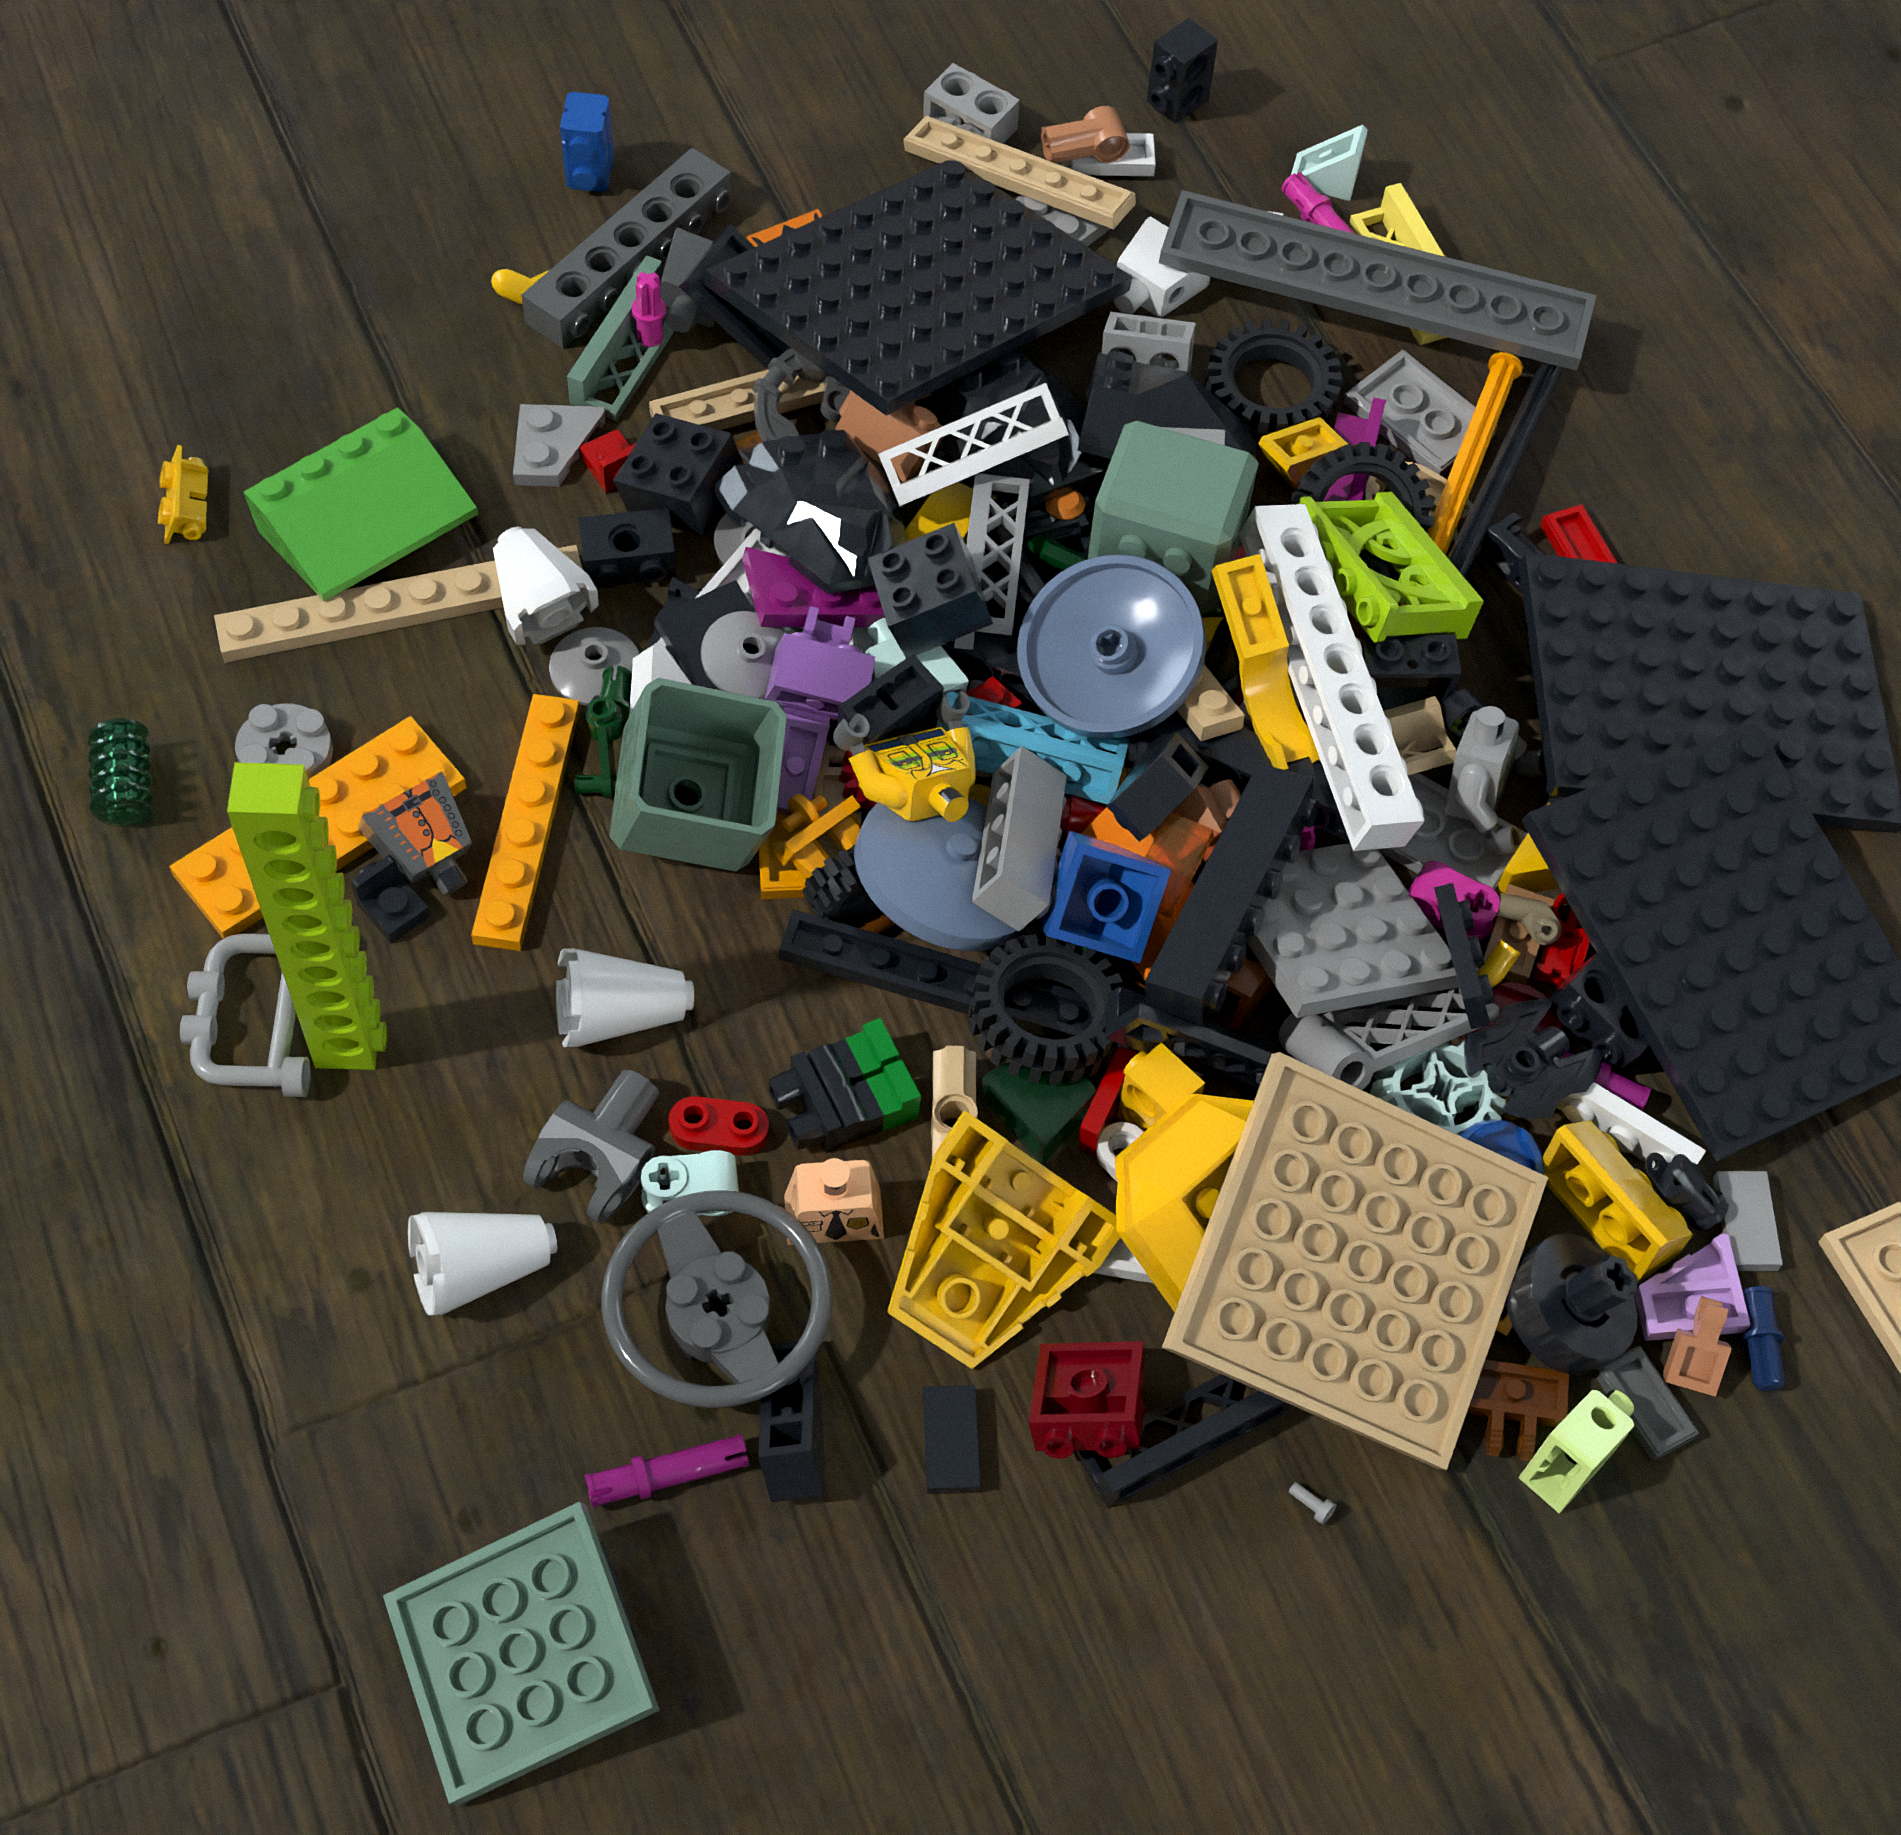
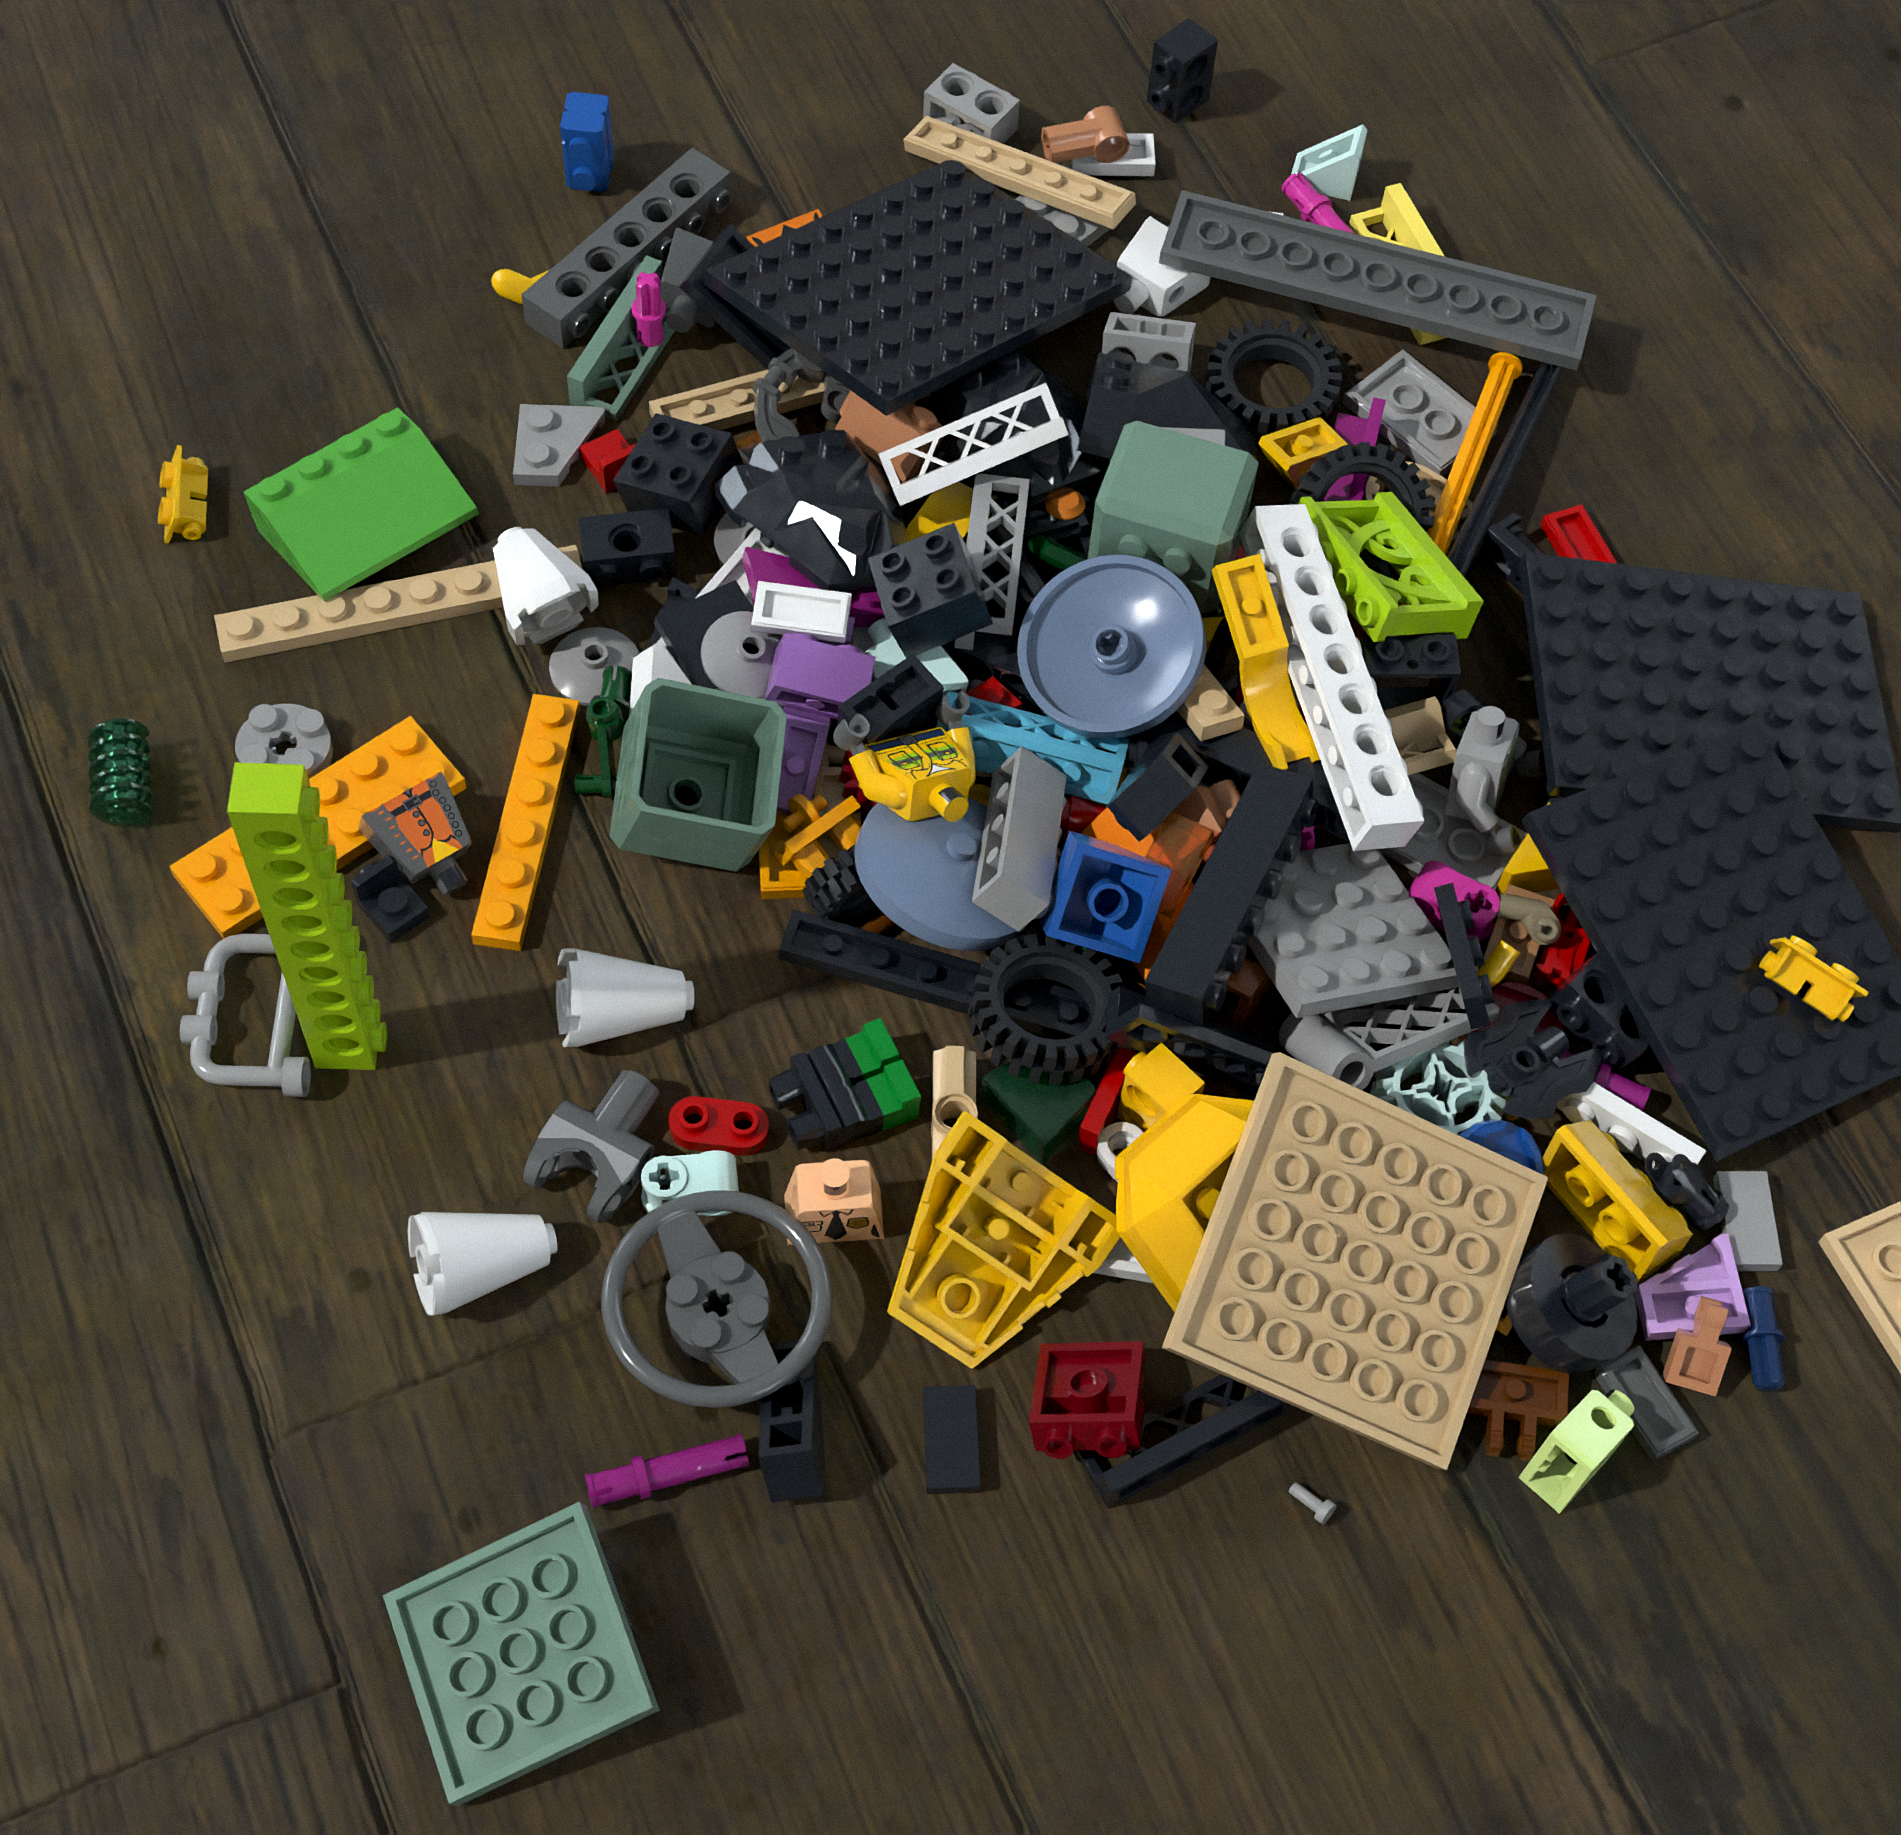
none -> white tile [751,581,852,643]
none -> yellow hinge [1759,936,1869,1022]

